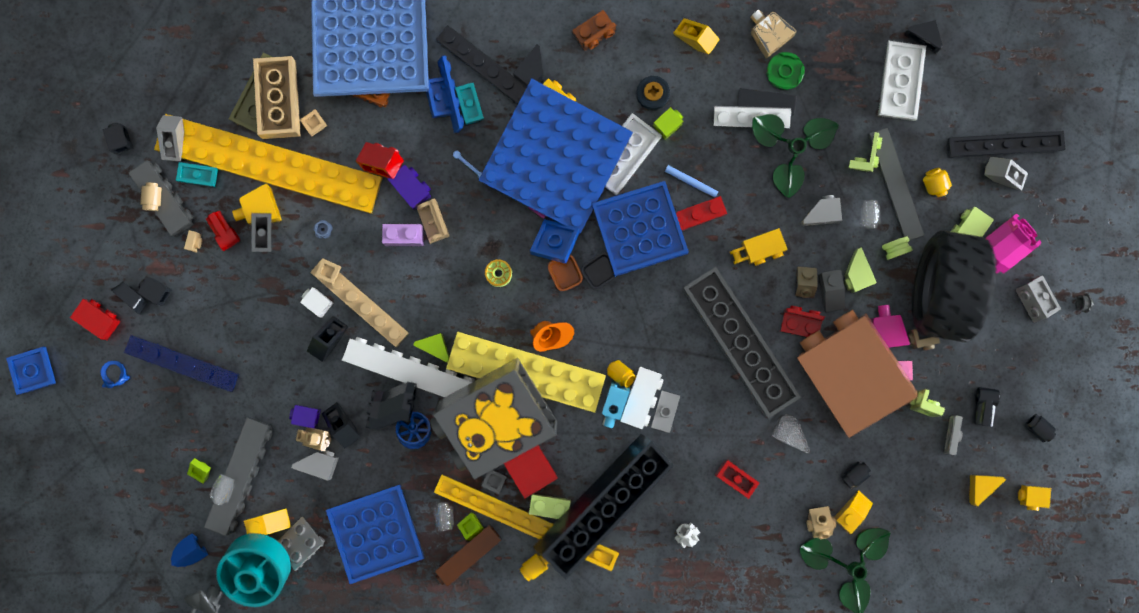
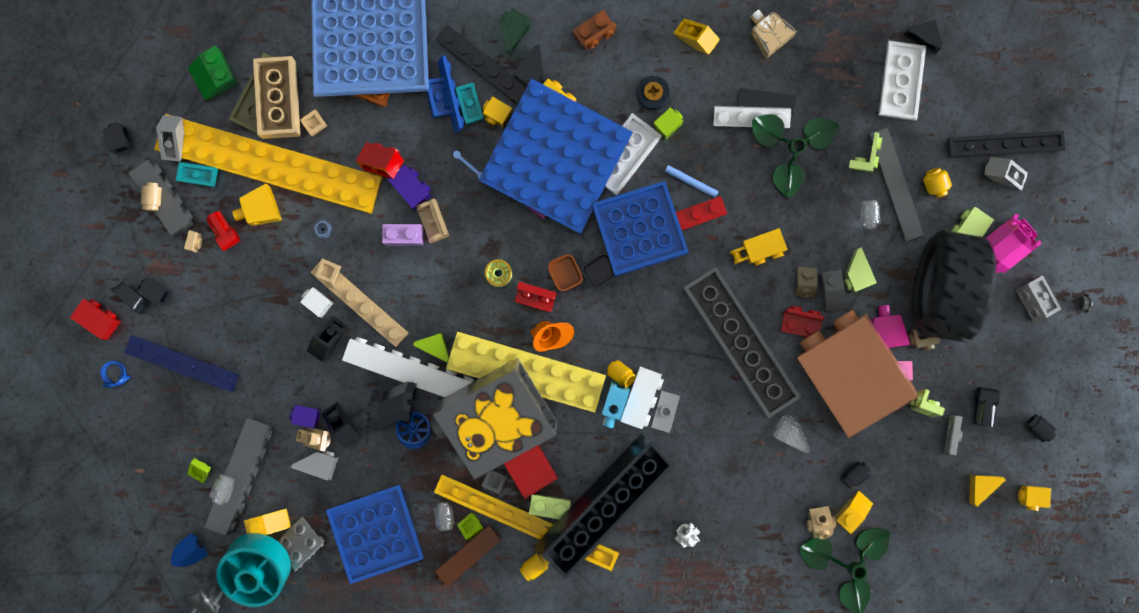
blue plate [6,347,56,395] -> none
dark grey slope [251,213,271,252] -> none
blue plate [530,219,580,264] -> none
red brick [715,459,760,499] -> none
green tile [766,52,805,90] -> none
light grey slope [801,195,842,226] -> none
yellowish green wheel [882,236,913,260] -> none
none -> green slope [187,45,239,101]
none -> yellow brick [482,96,513,128]
none -> clear green slope [501,8,532,56]
none -> red bracket [515,282,556,312]

